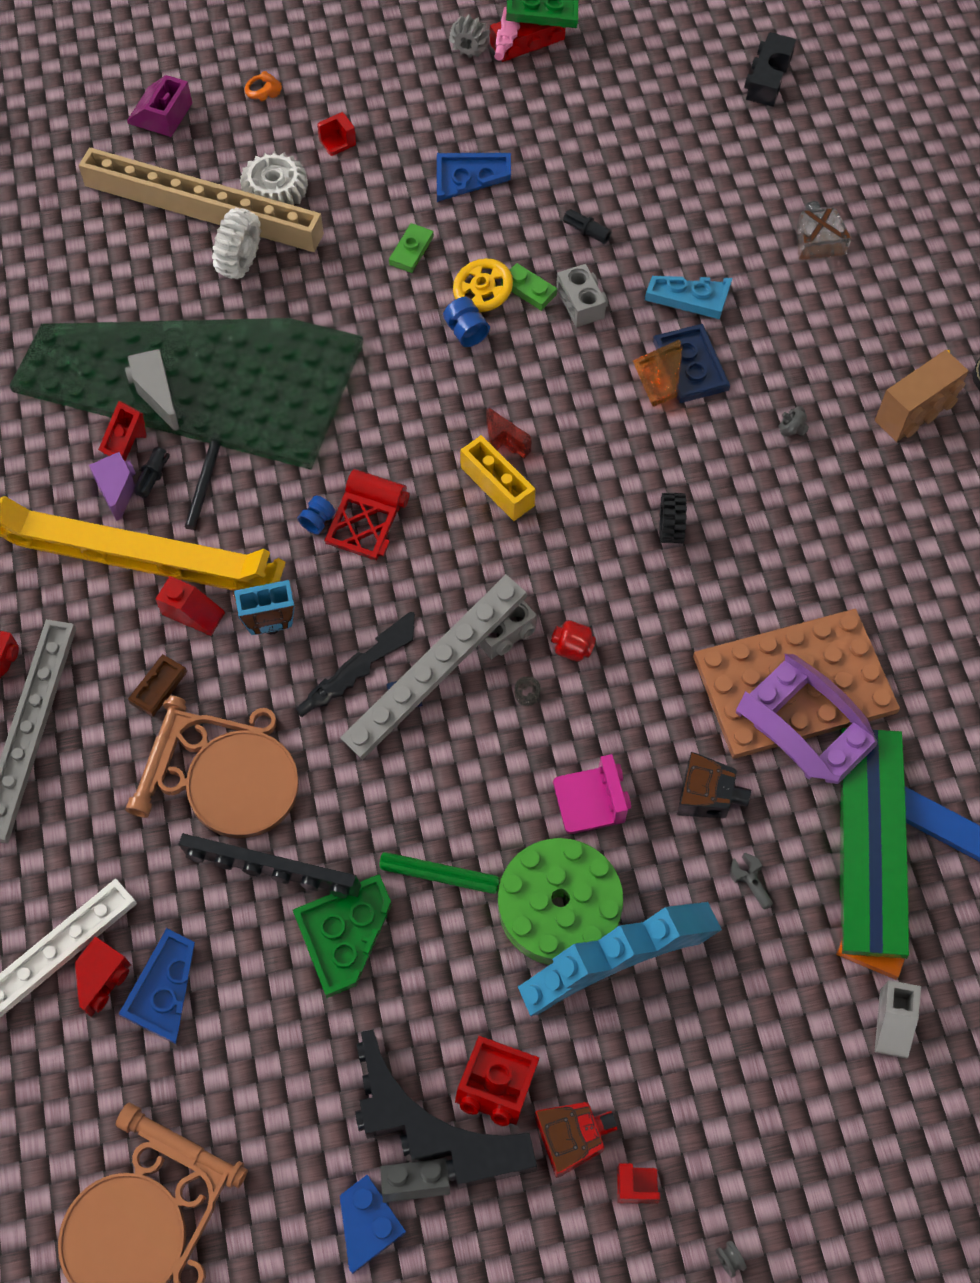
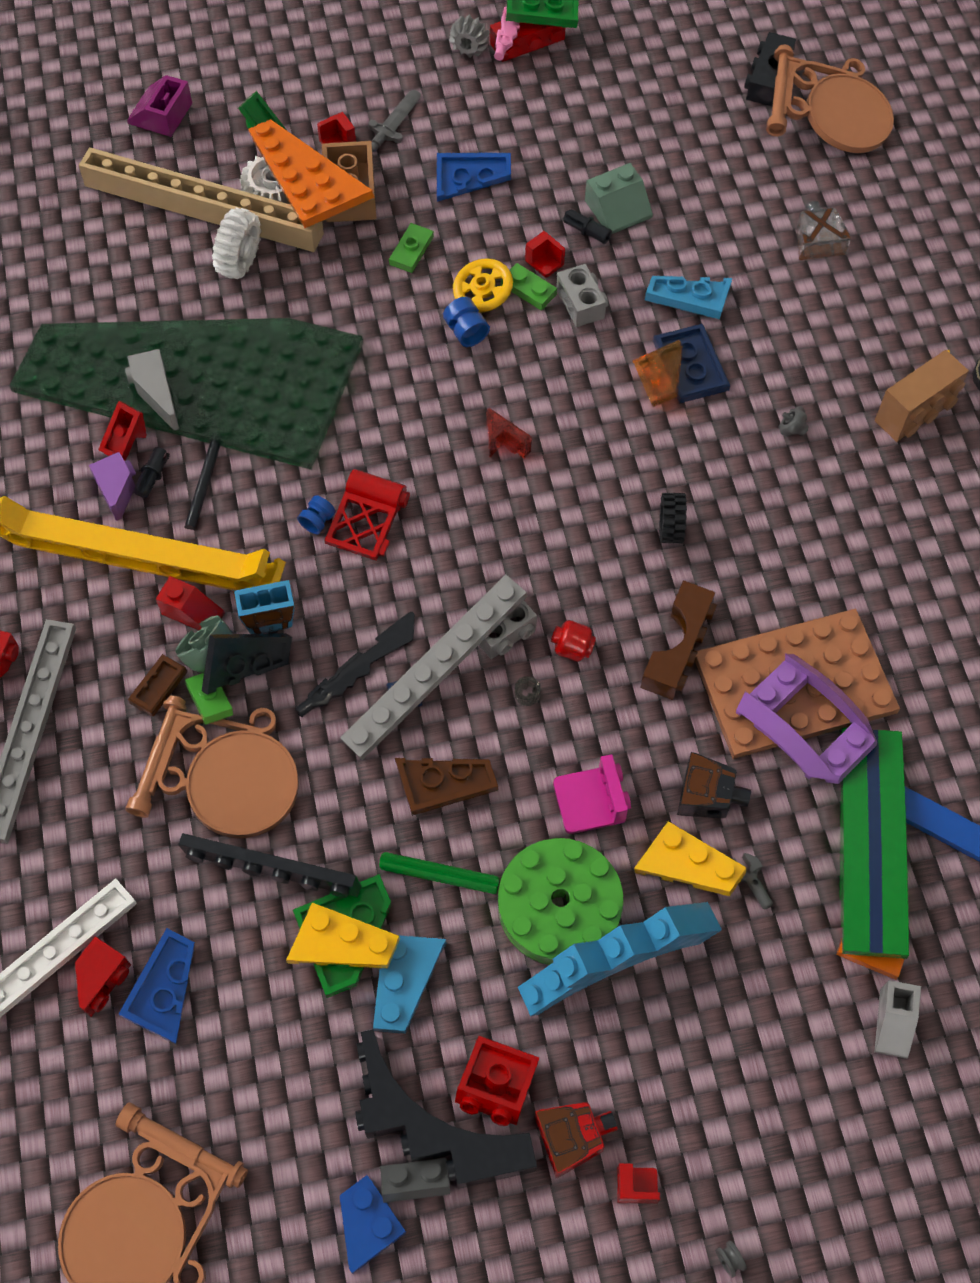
orange piece [244,71,282,102] -> none
yellow brick [460,435,536,521] -> none
none -> sand green cylinder [175,615,233,673]
none -> bright green plate [185,673,233,725]
none -> black wing [202,633,292,695]
none -> green tile [238,91,287,130]
none -> orange wing [248,119,375,229]
none -> yellow wing [286,903,400,968]
none -> medium nougat brick [322,141,377,222]
none -> flat silver sword [368,90,421,152]
none -> dark azure wing [373,935,446,1034]
none -> reddish brown wing [395,758,498,816]
none -> red panel [525,231,565,278]
none -> sand green slope [585,163,653,235]
none -> yellow wing [634,821,746,896]
none -> reddish brown arch [640,580,718,700]
none -> nougat piece [766,44,894,153]

